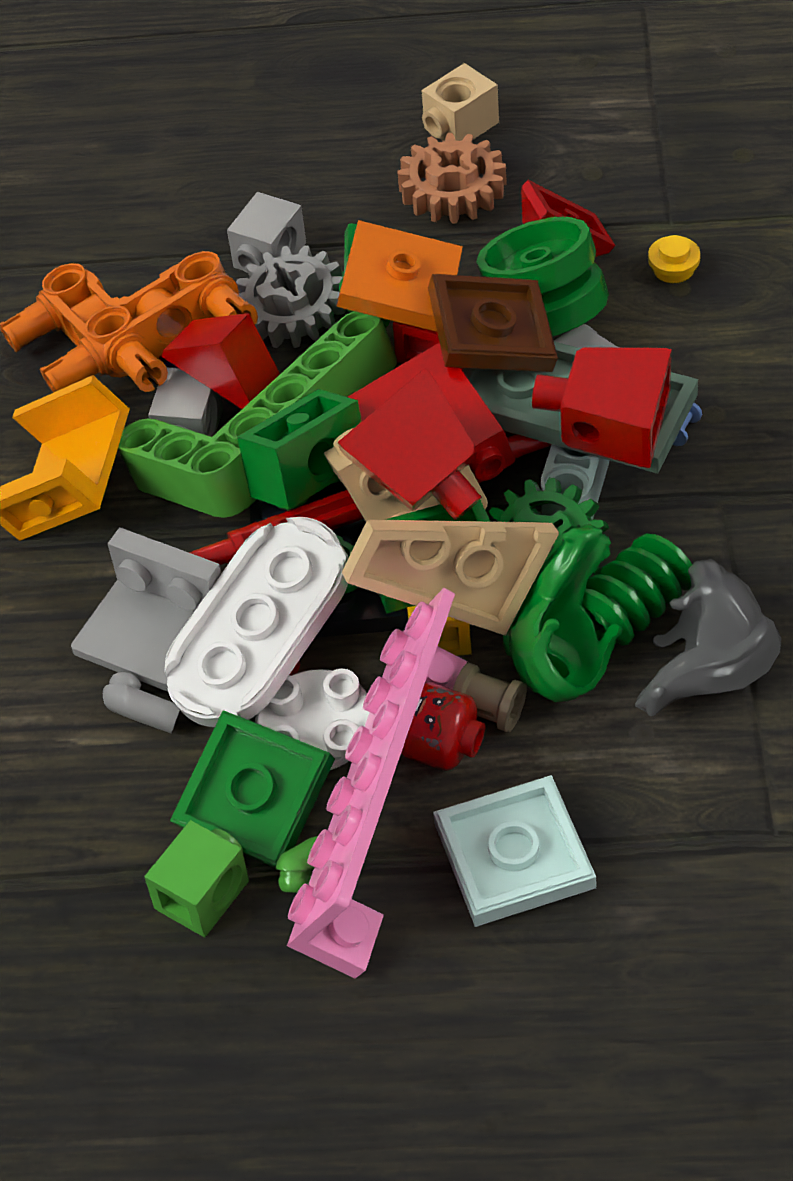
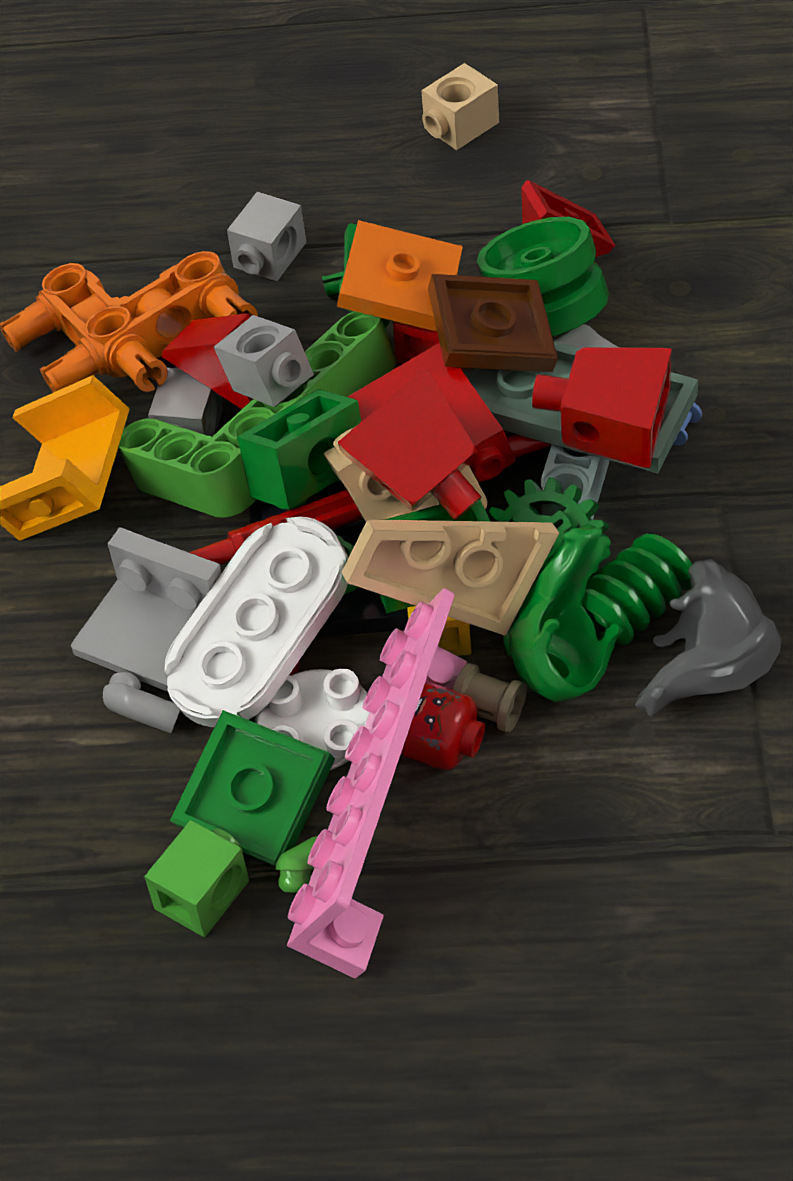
light grey gear [236,245,346,348] -> none
nougat gear [397,133,507,223] -> none
light aqua plate [433,775,596,927] -> none
yellow plate [648,235,700,283] -> none
none -> light grey brick [214,315,314,407]

